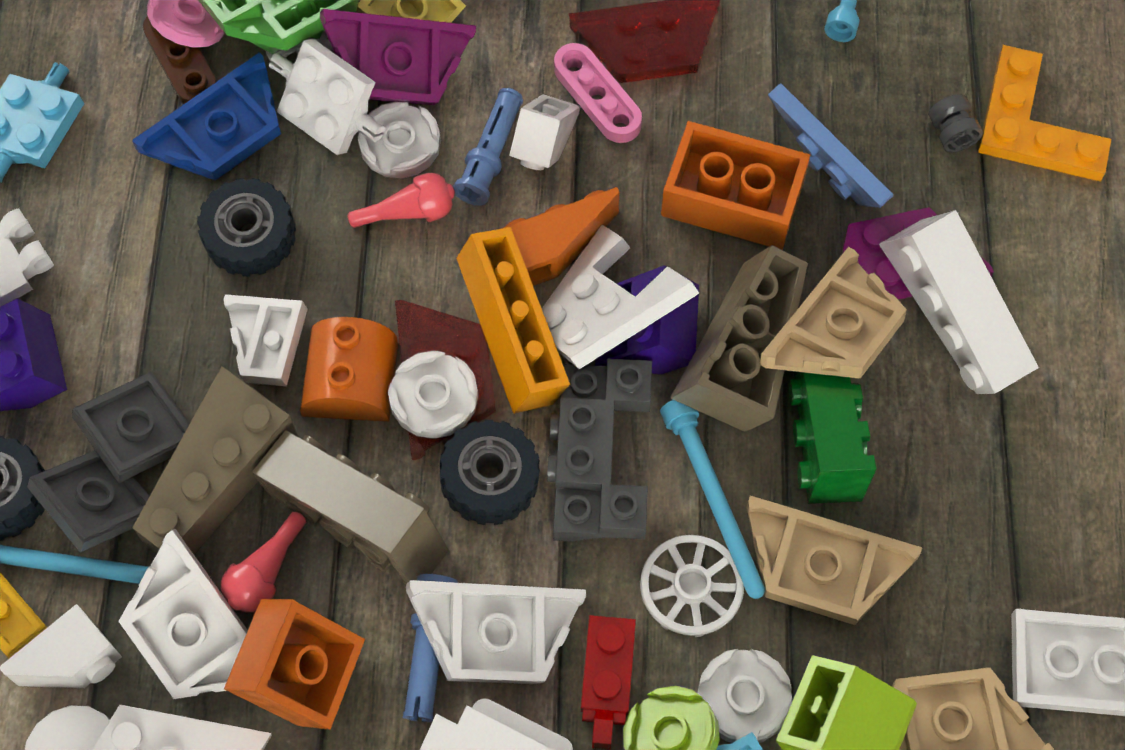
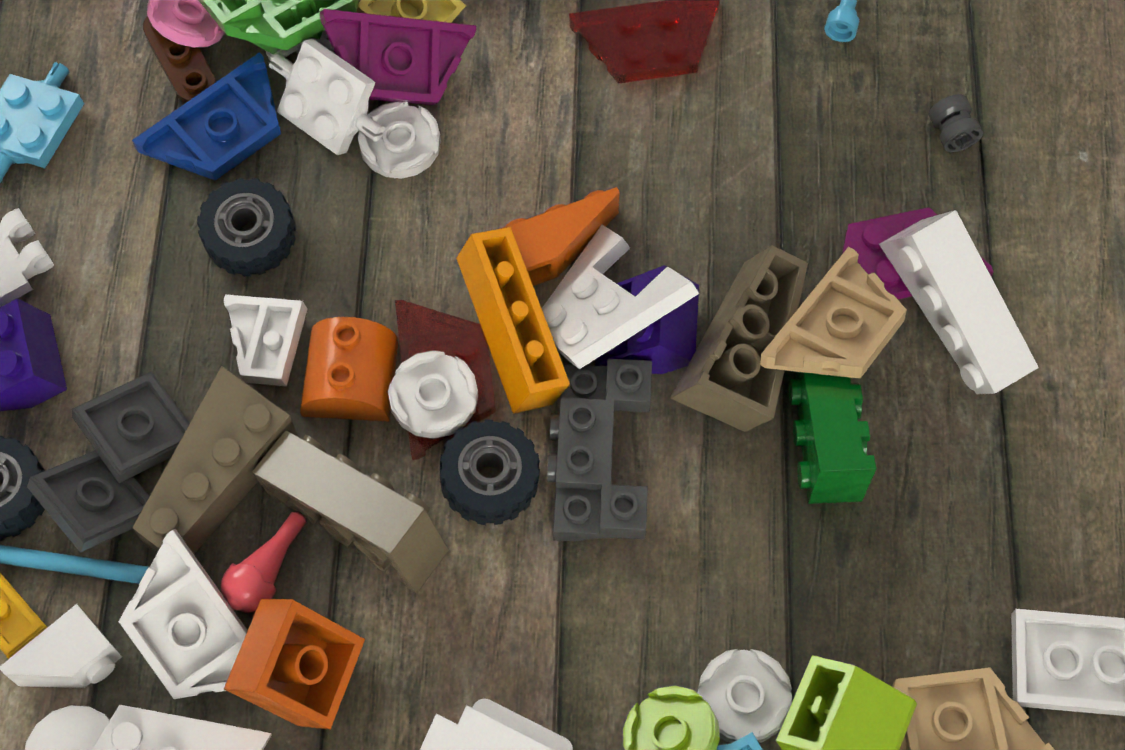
coral piece [348,172,455,228] -> none
medium blue pin [403,574,458,722] -> none
white wing [406,580,586,684] -> none
medium blue pin [453,88,523,206] -> none
white slope [509,94,581,170] -> none
bright pink plate [554,43,642,143] -> none
red hinge [581,615,636,750] -> none
white wheel [640,535,744,637] -> none
medium azure piece [660,400,765,599] -> none
orange brick [661,121,811,250] -> none
tan wing [747,495,922,625] -> none
medium blue wing [768,83,893,208] -> none
light orange plate [978,45,1112,182] -> none

